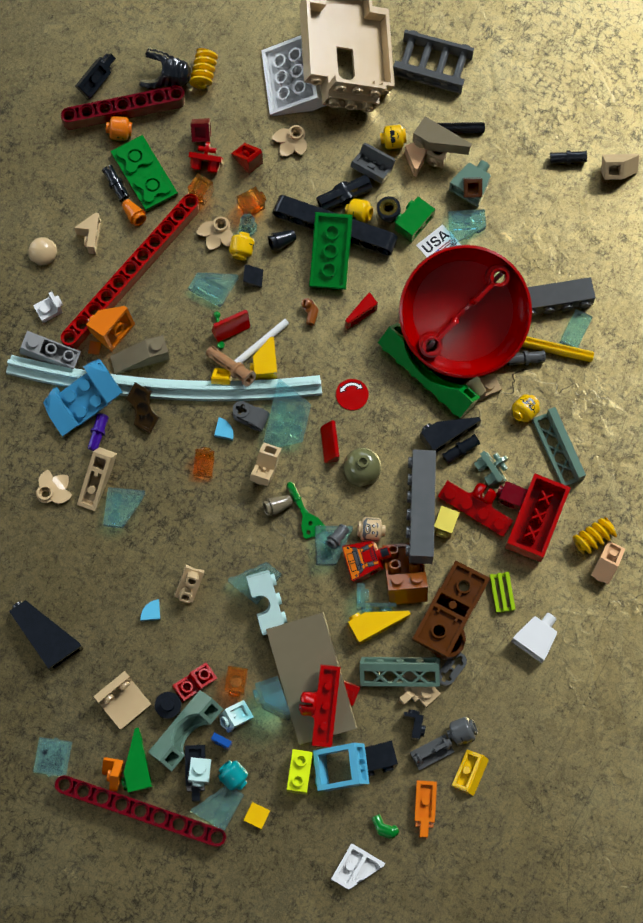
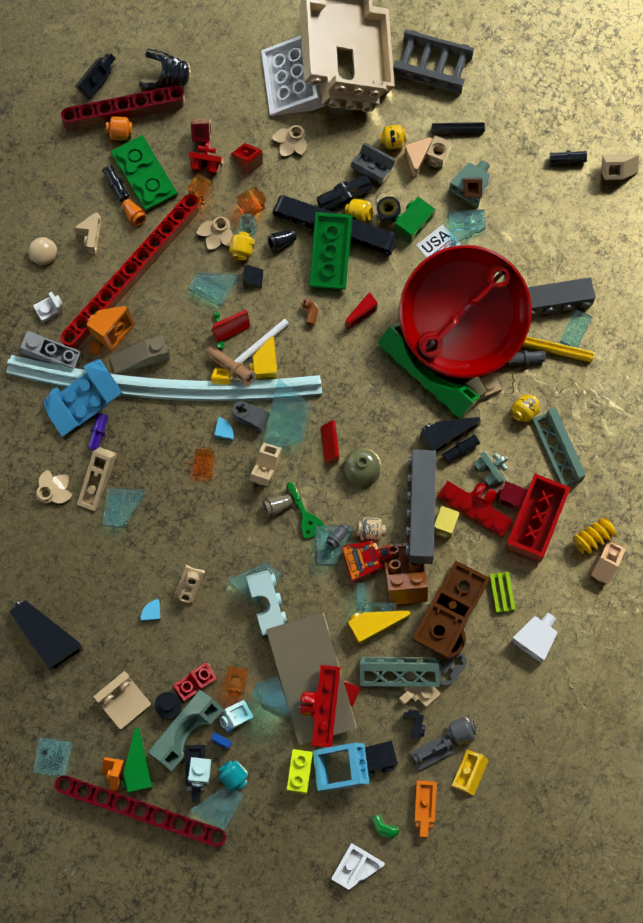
dark brown tile [126,382,160,434] -> none
yellow piece [189,48,218,89] -> none
yellow tile [243,802,270,830] -> none
red sticker [336,379,369,410] -> none
dark tan slope [412,116,472,155] -> none

